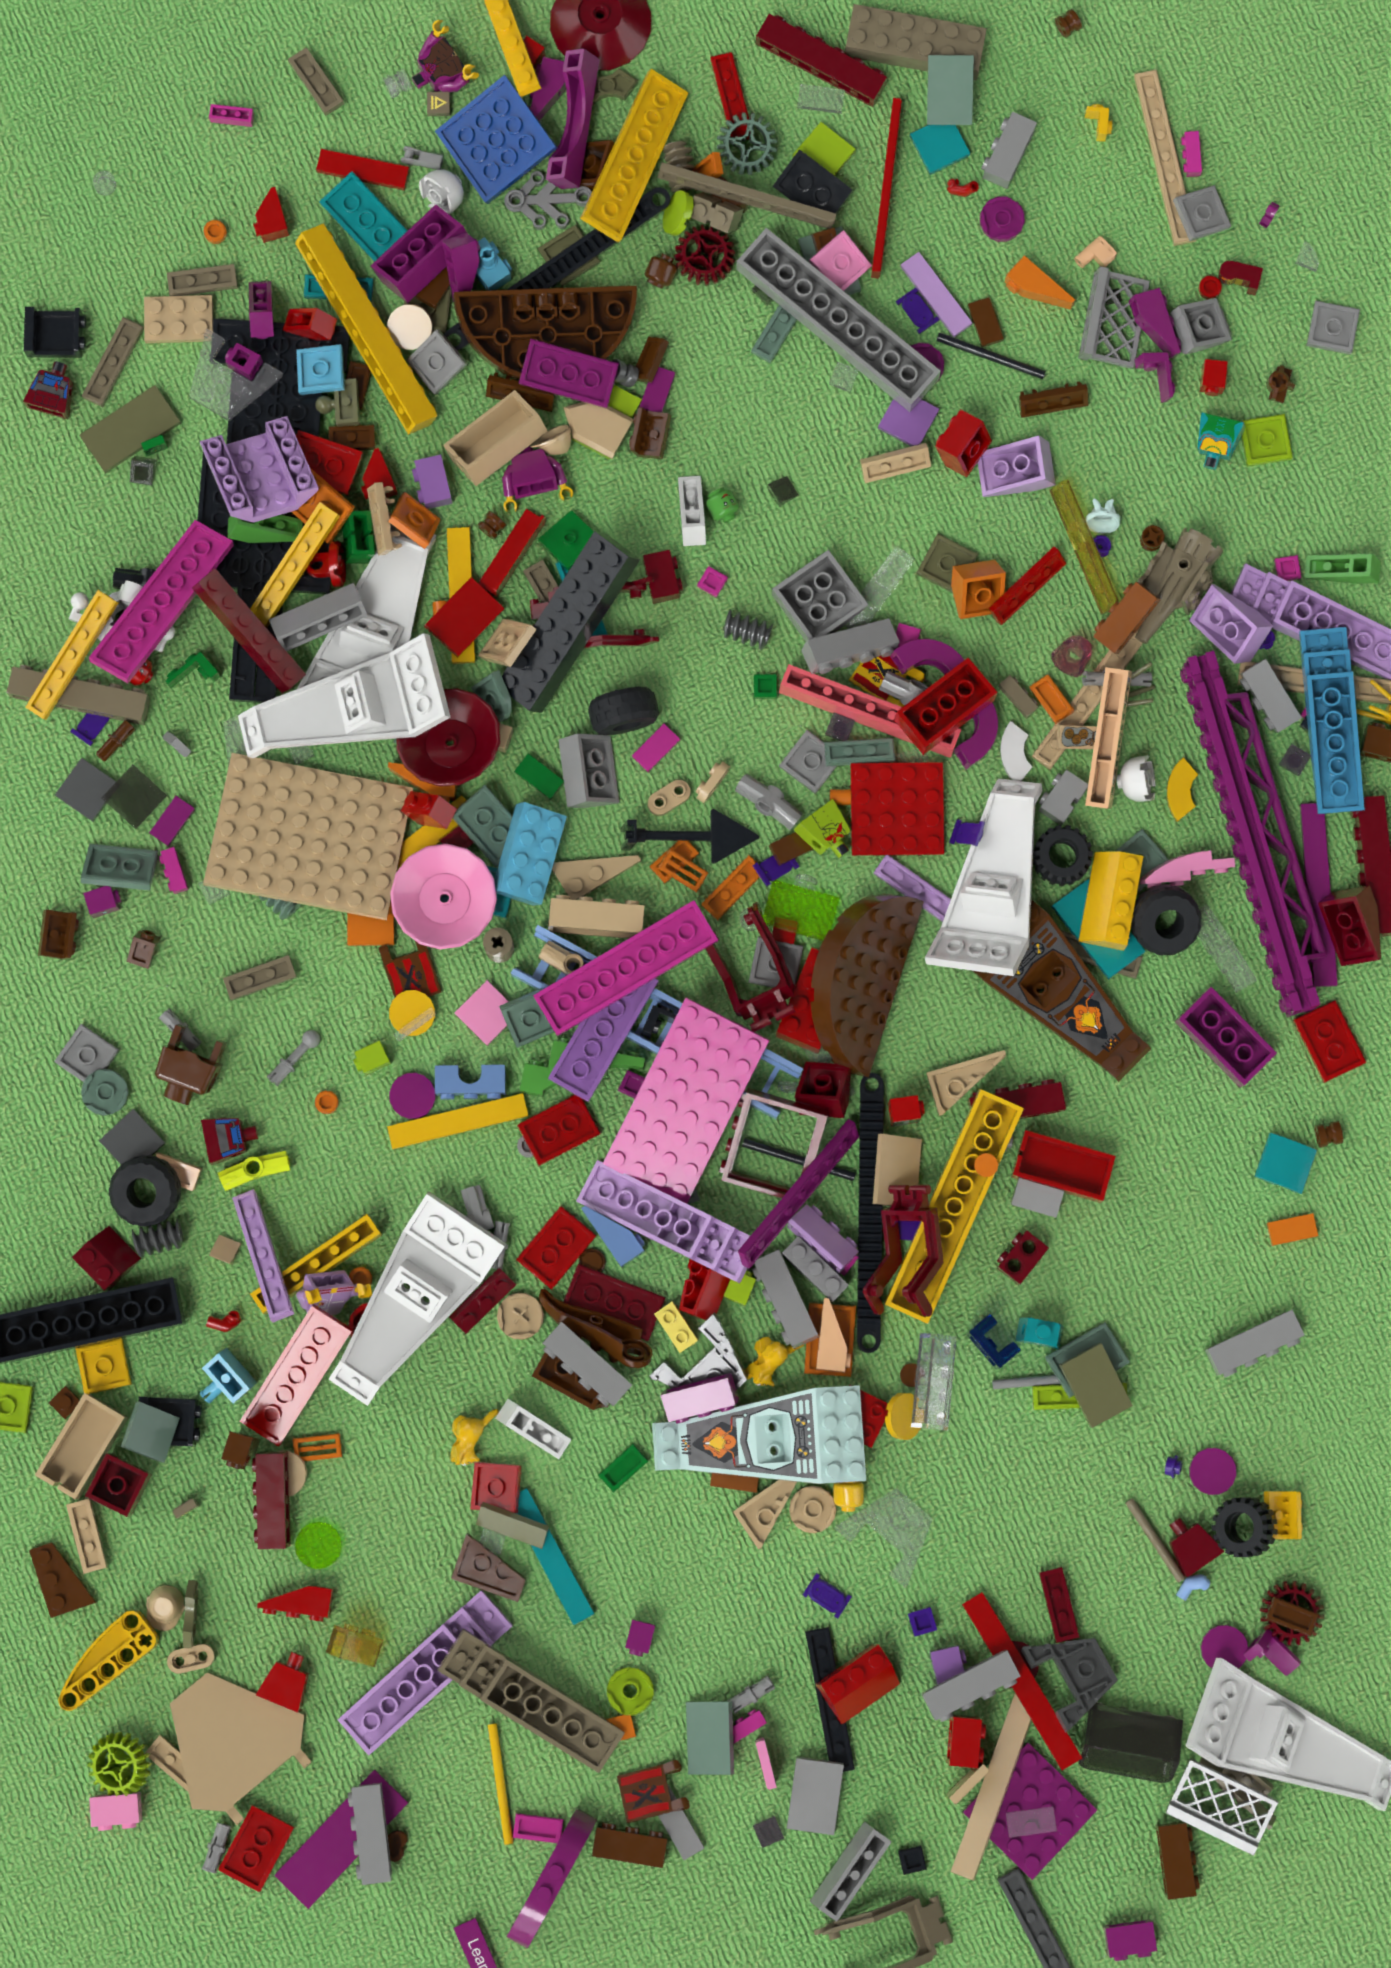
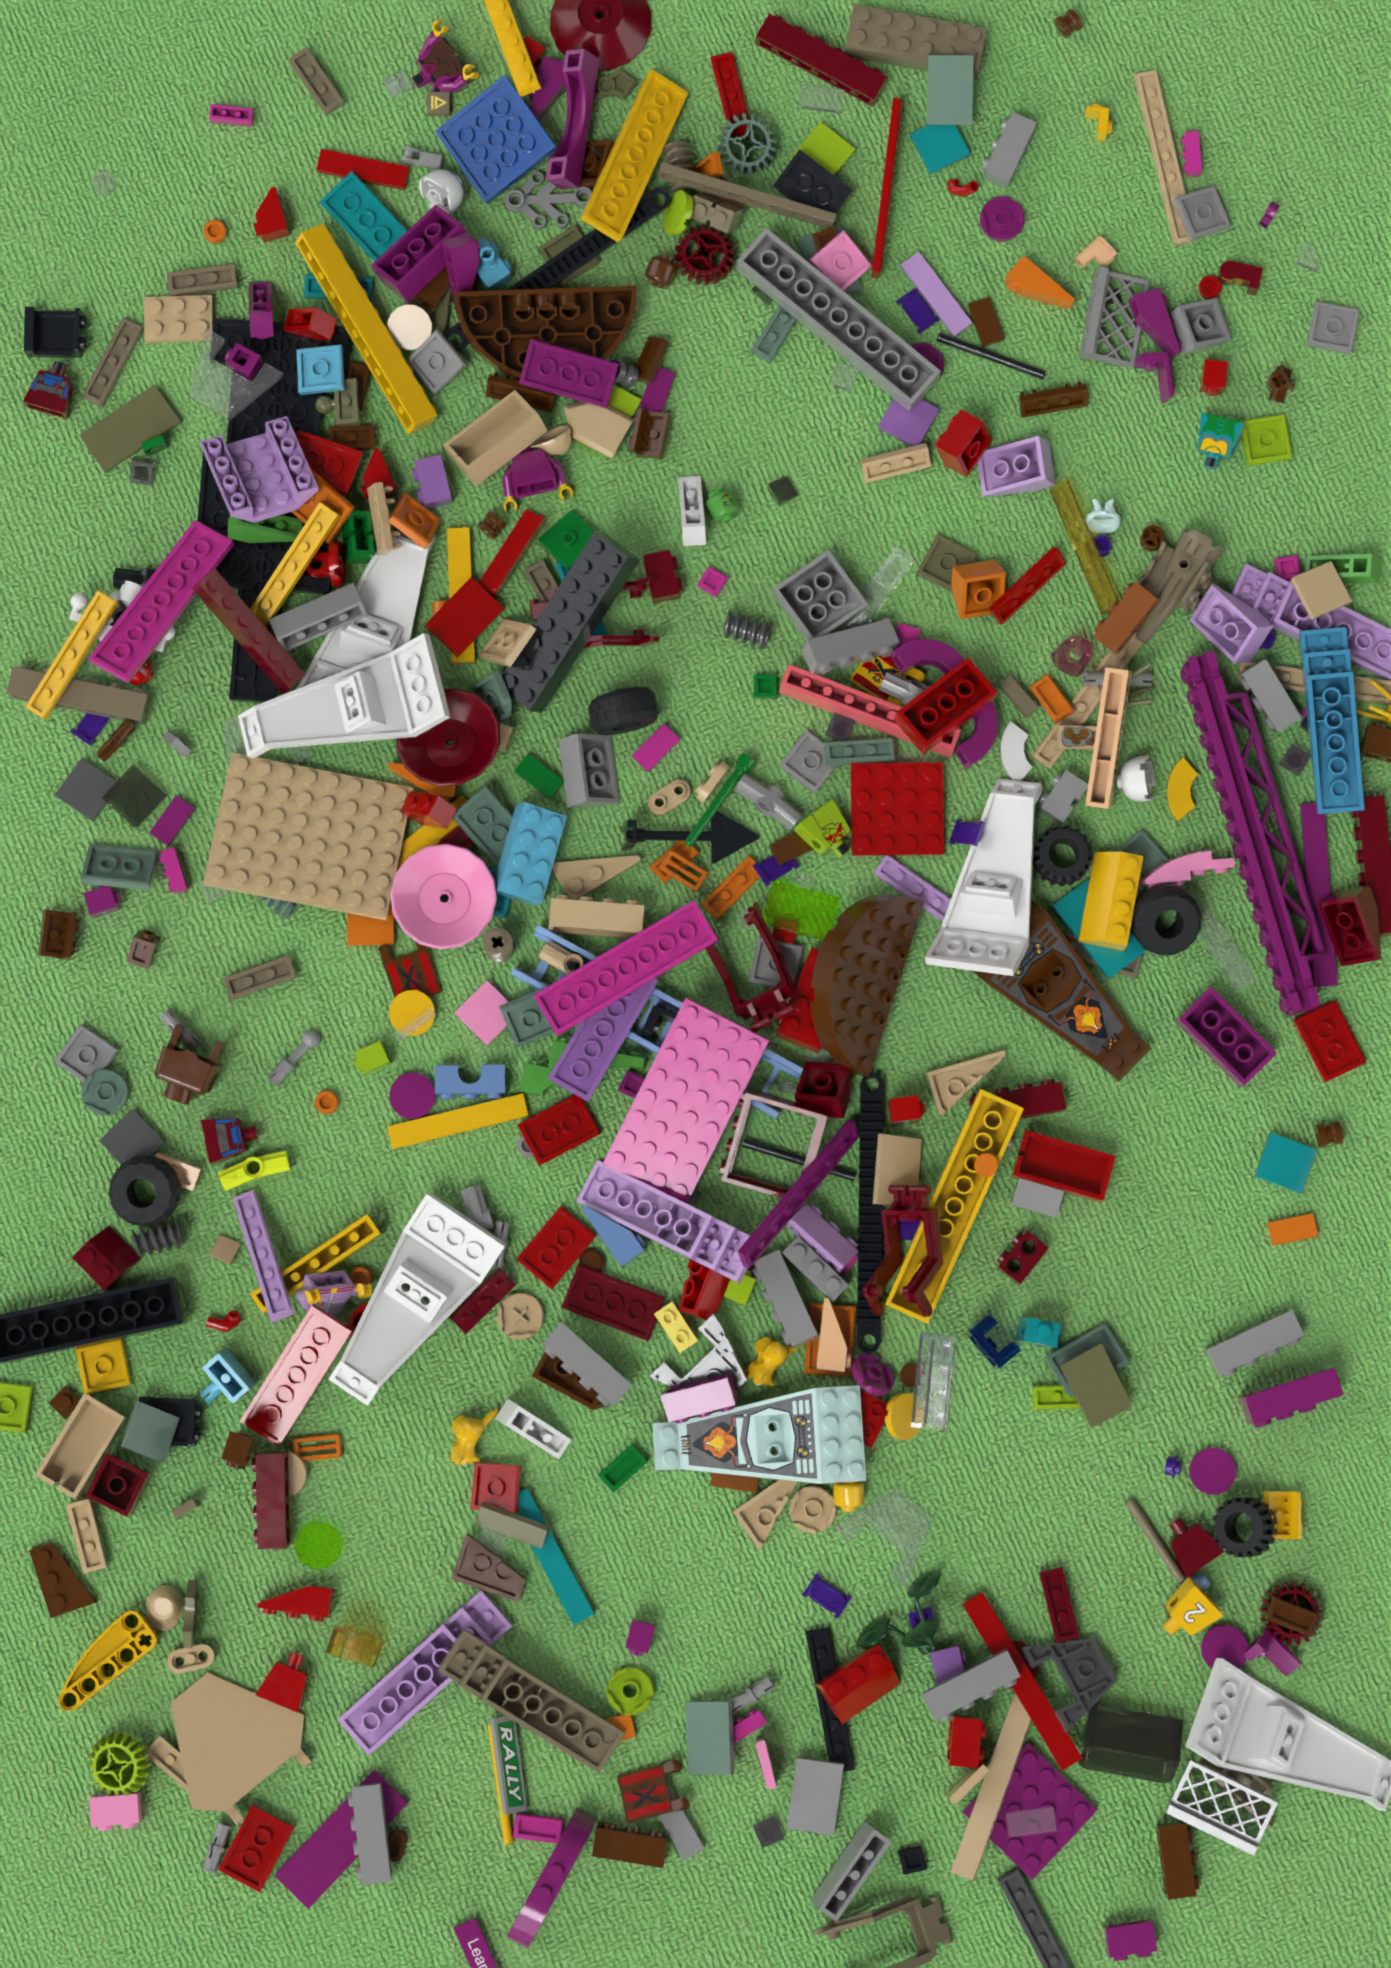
green bracket [165,652,220,688] -> none
reddish brown animal [539,1289,653,1368] -> none
orange hinge [830,789,851,805] -> none
light grey piece [992,1375,1060,1390] -> none
none -> tile [490,1716,528,1814]
none -> green piece [685,753,756,847]
none -> magenta tile [851,1353,895,1396]
none -> dark green plant [856,1571,942,1655]
none -> yellow torso [1162,1577,1223,1636]
none -> magenta brick [1238,1368,1344,1428]
none -> tan tile [1291,561,1352,620]

